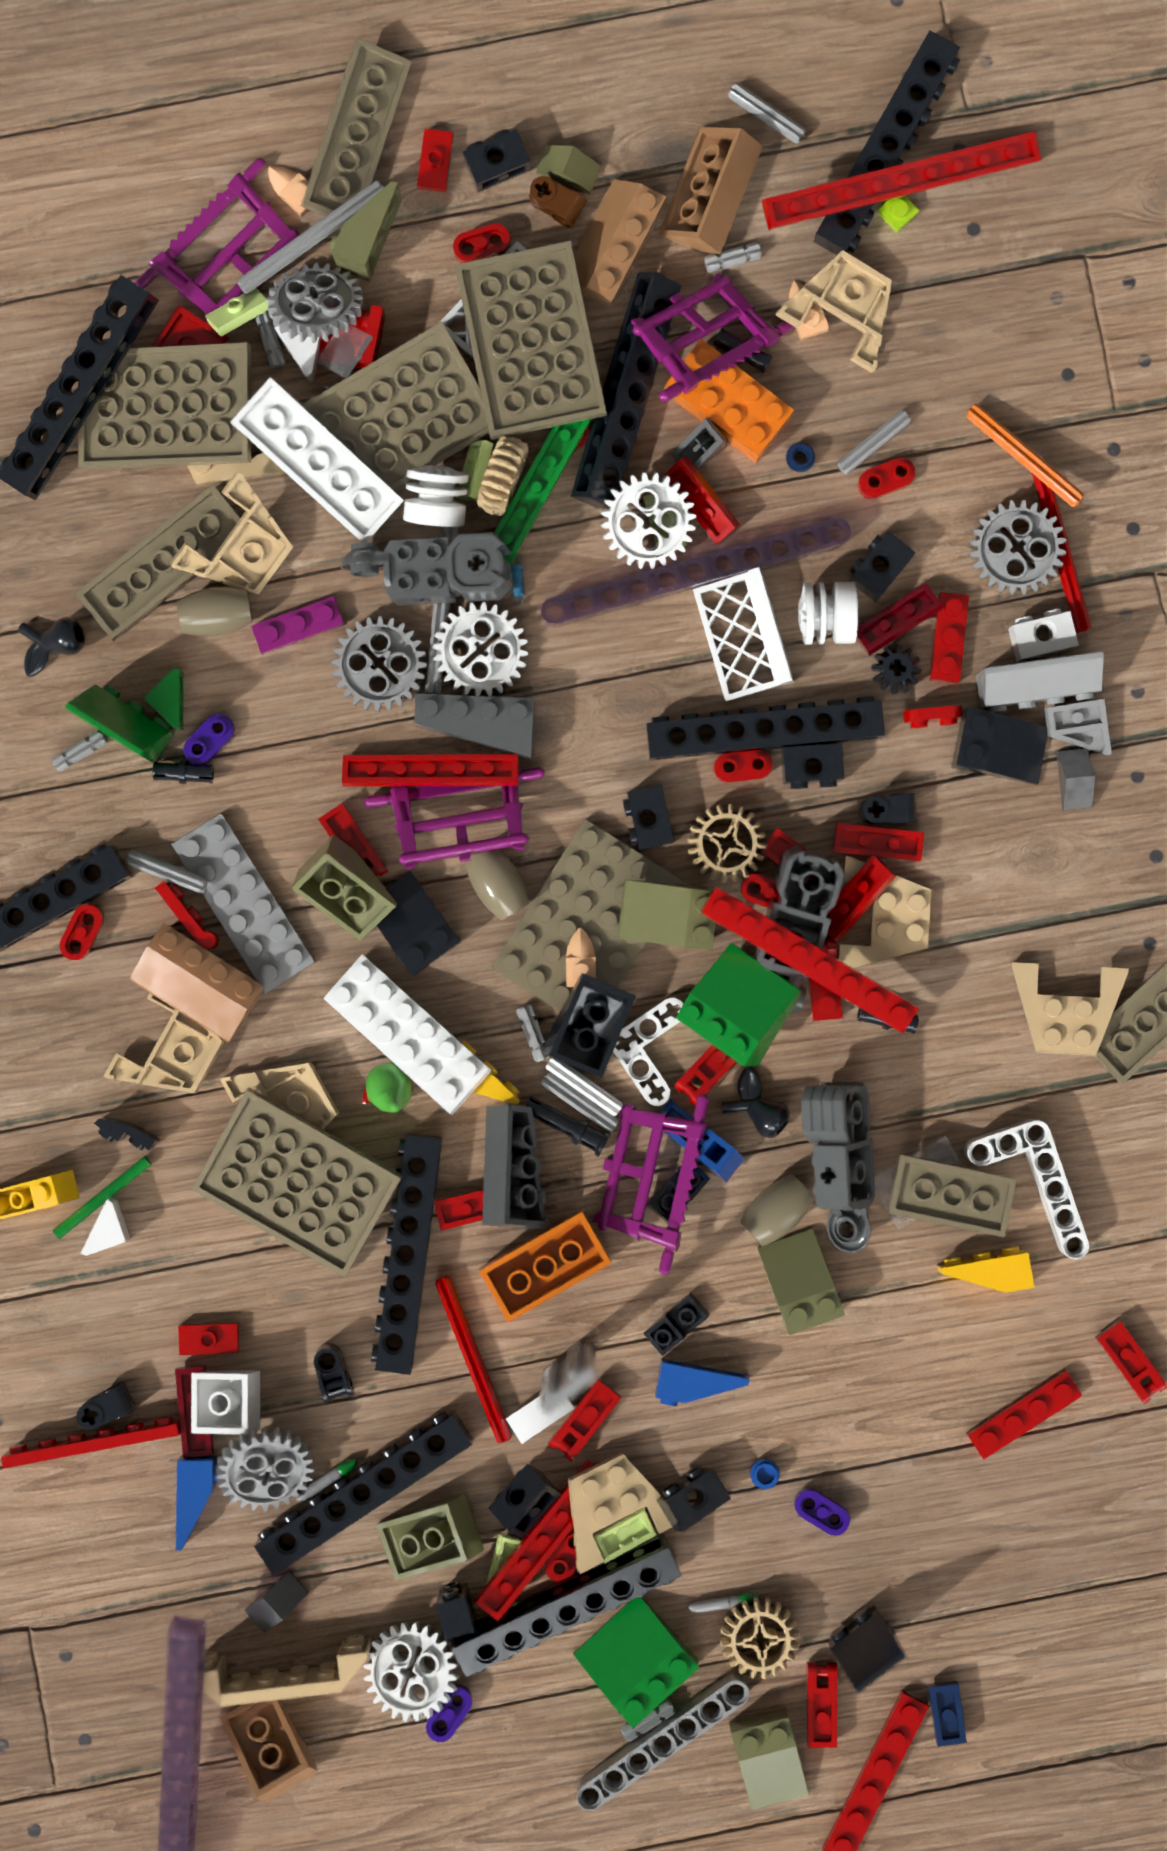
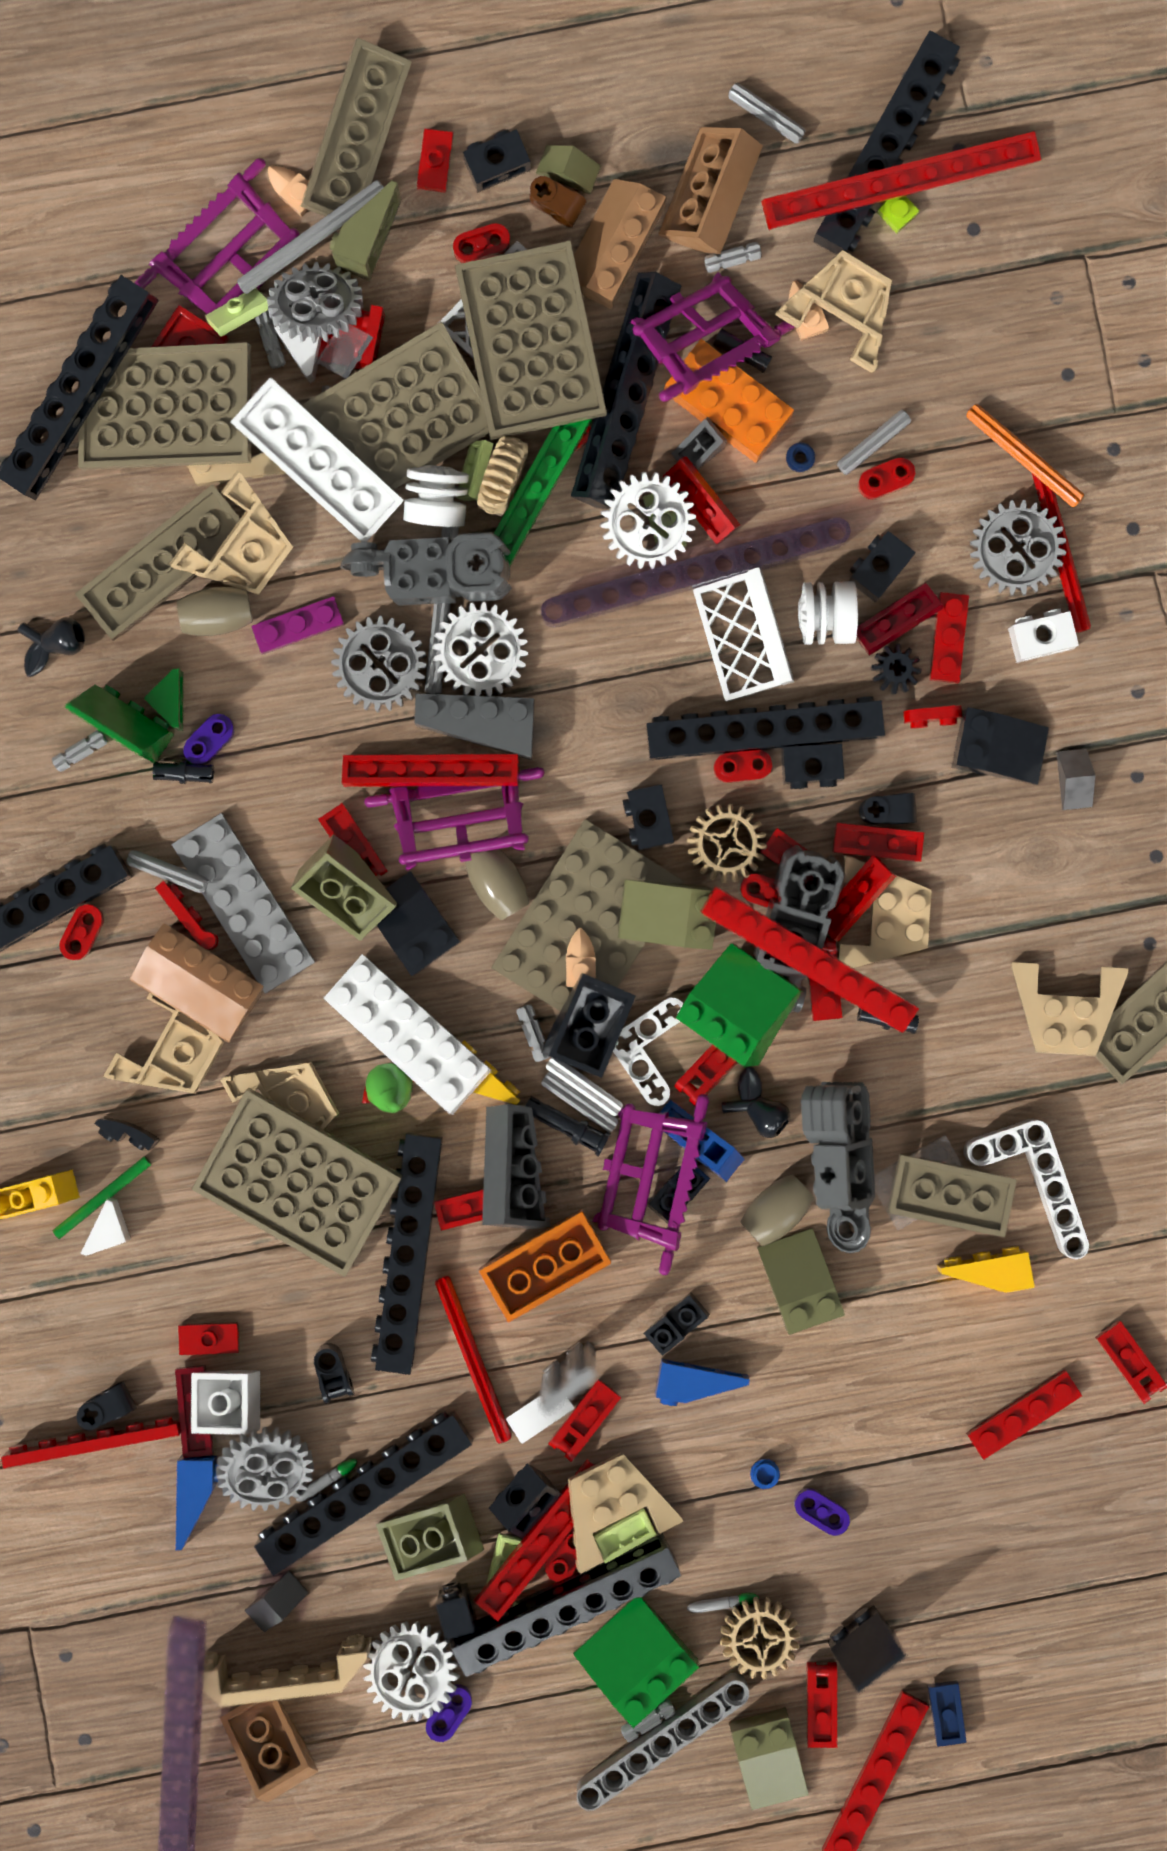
dark azure piece [511,556,525,605] -> none
black brick [657,1466,731,1532] -> none
light grey slope [975,652,1104,713] -> none
light grey wing [1044,698,1112,755] -> none

